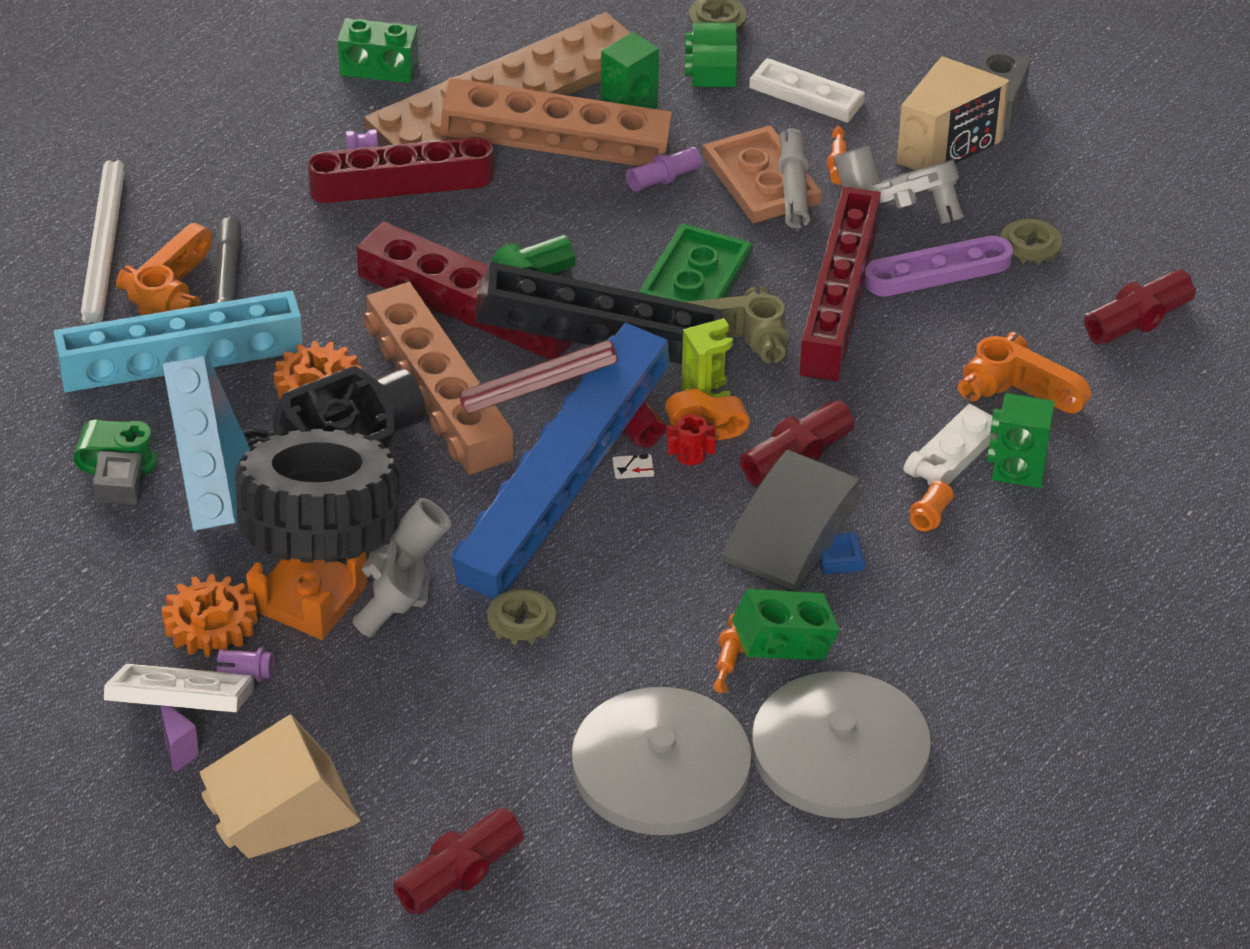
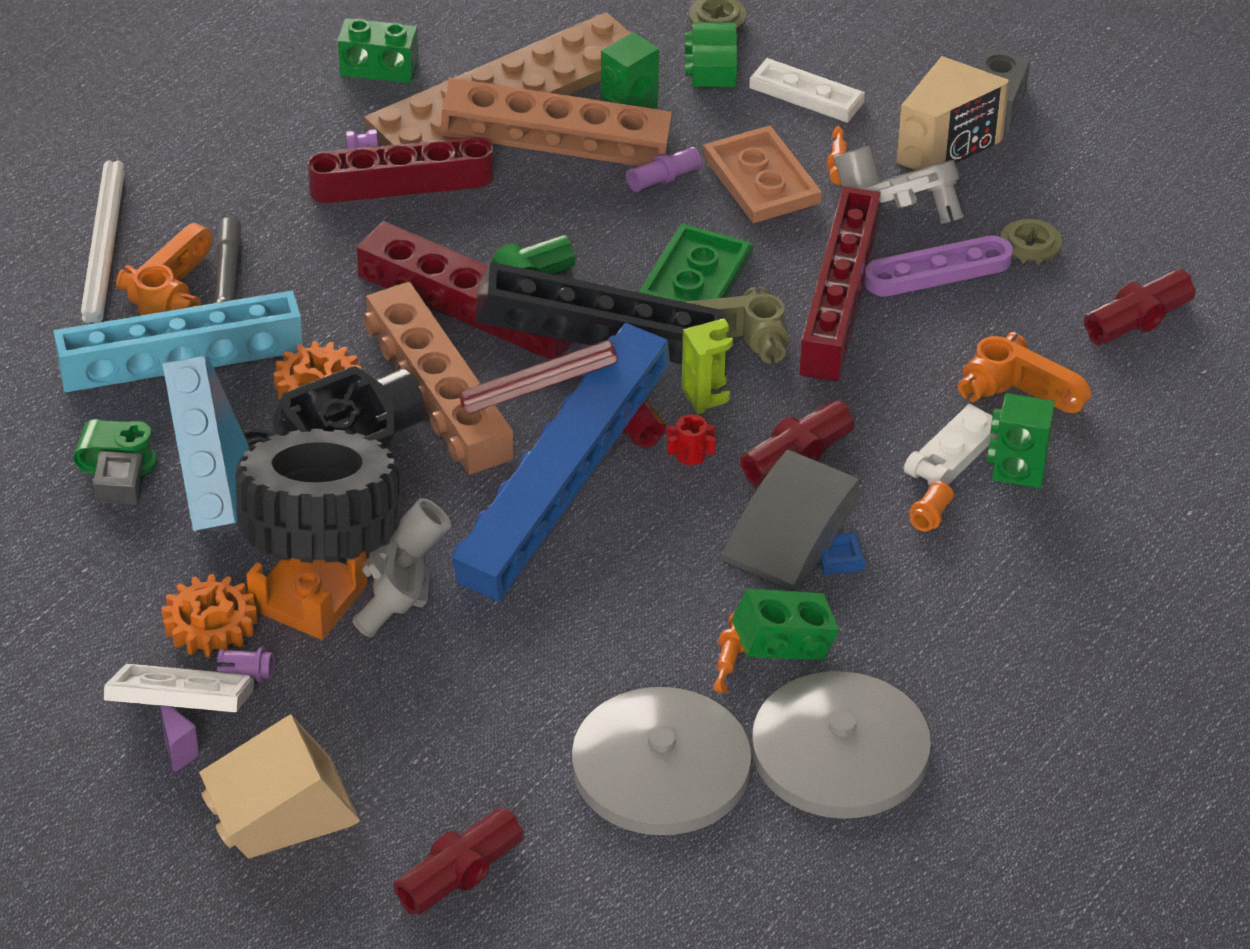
olive gear [487,589,556,646] -> none
white sticker [613,454,654,479] -> none
orange piece [665,389,750,440] -> none
light grey pin [778,128,810,228] -> none

